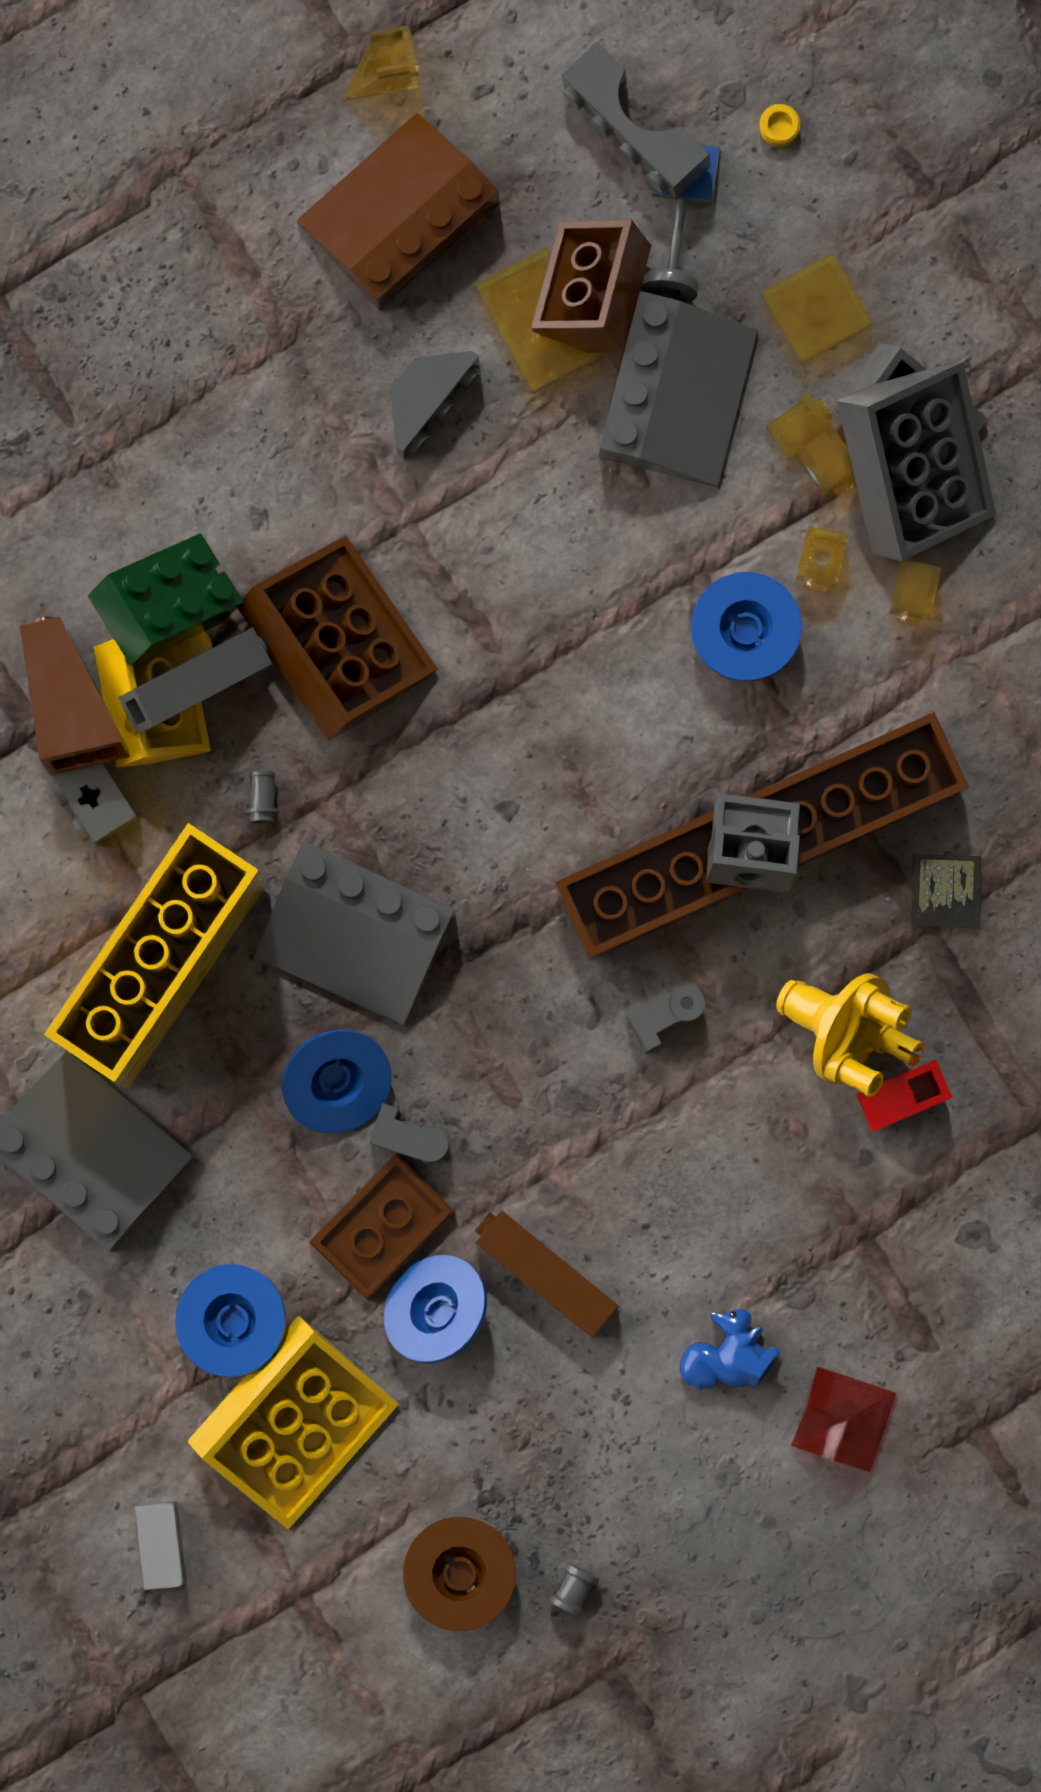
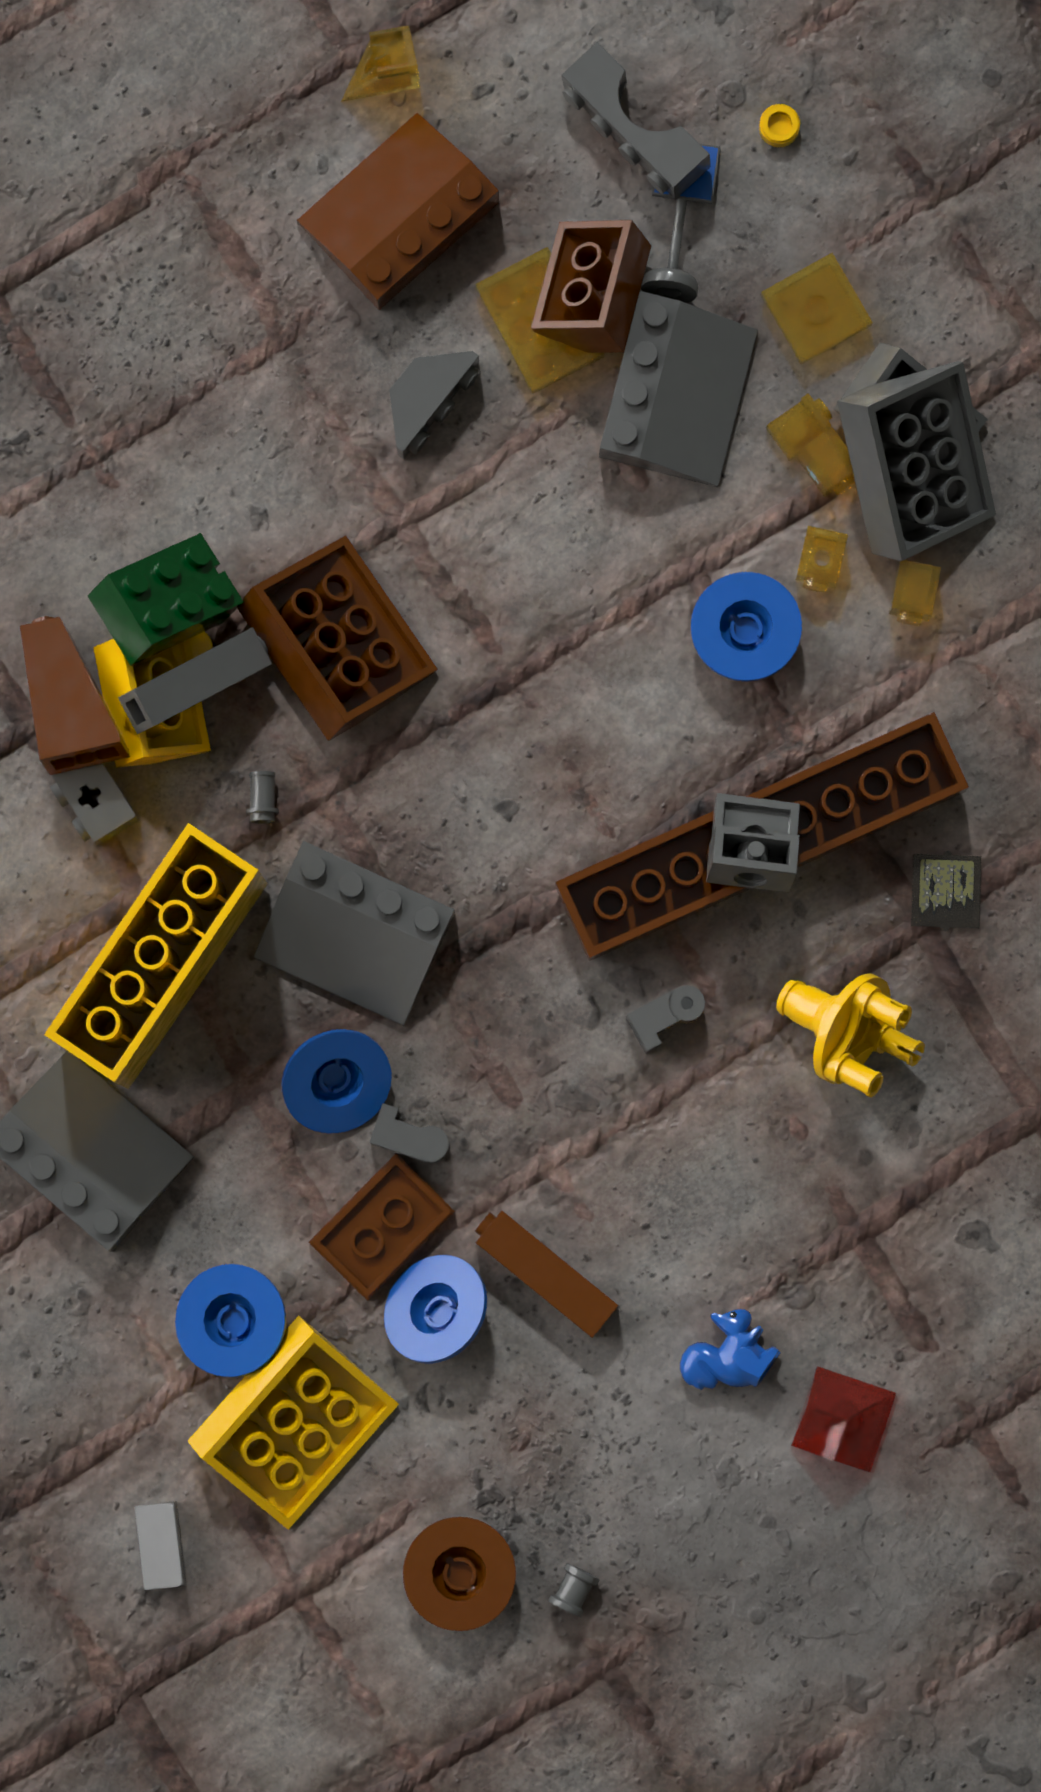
red slope [856,1059,953,1132] -> none

